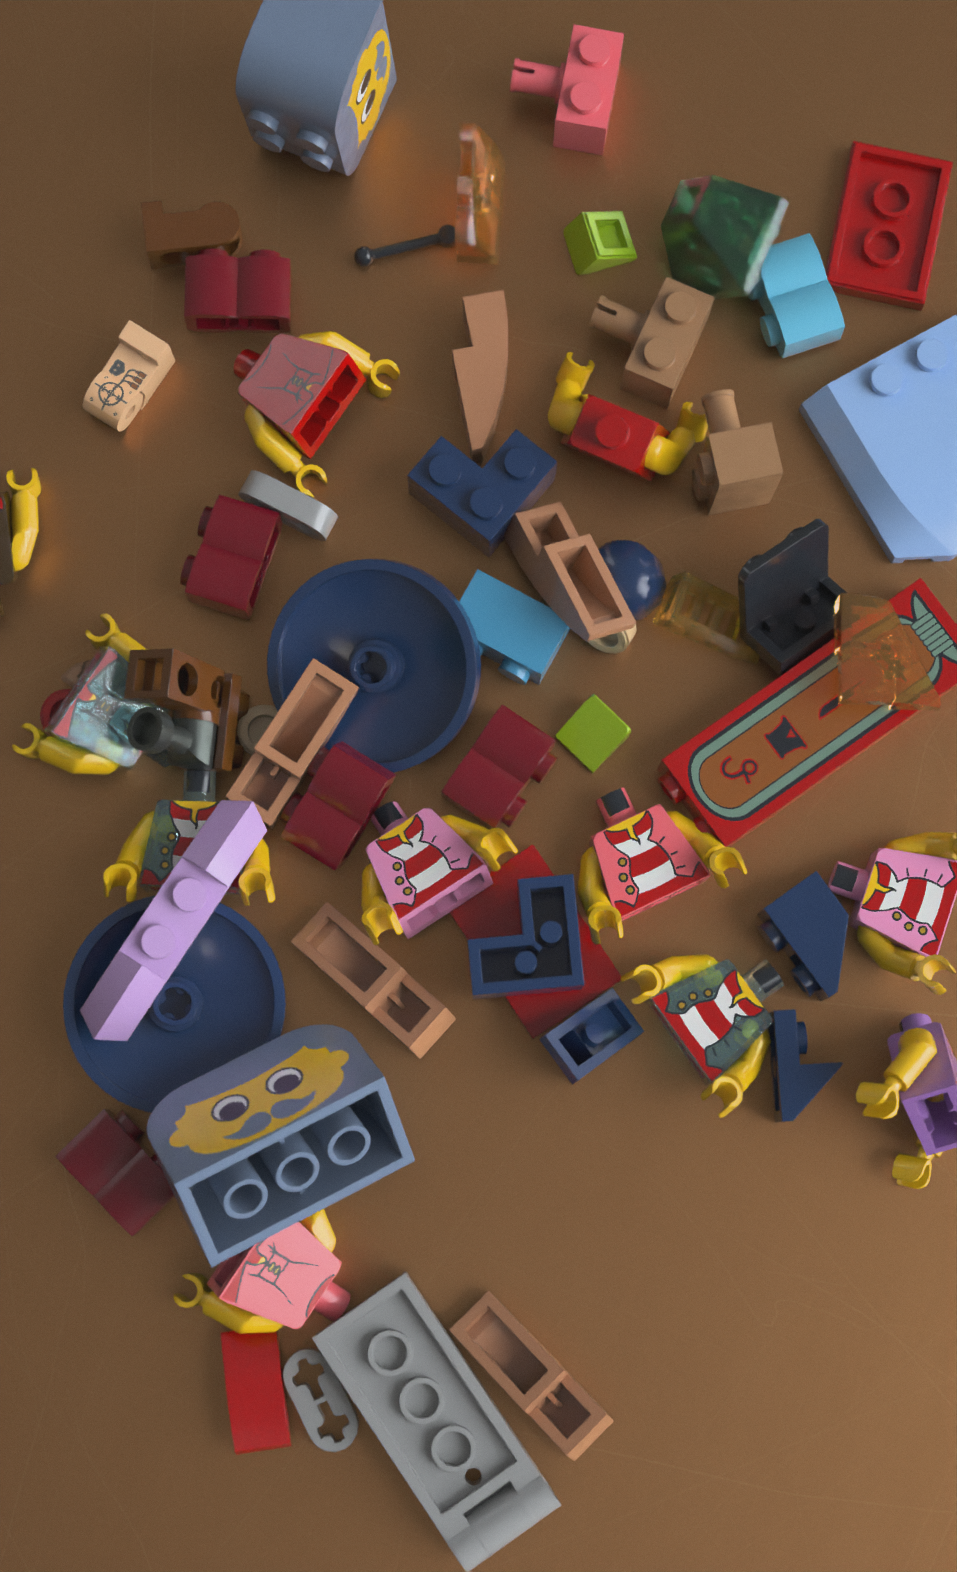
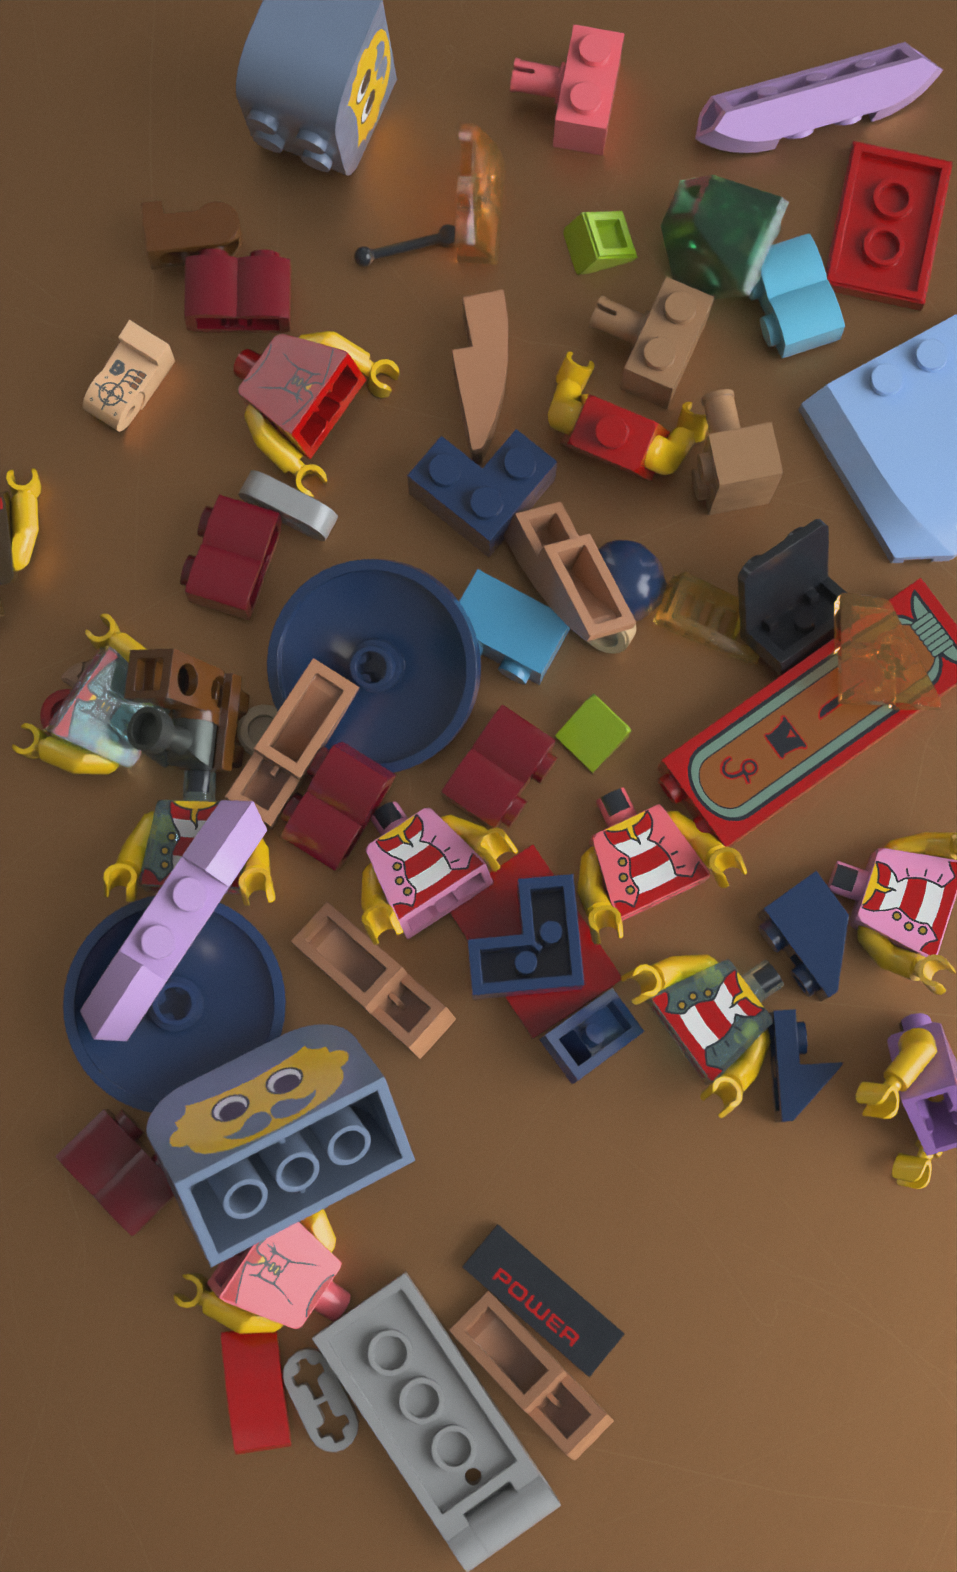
none -> black tile [462,1224,625,1377]
none -> lavender brick [695,42,943,153]

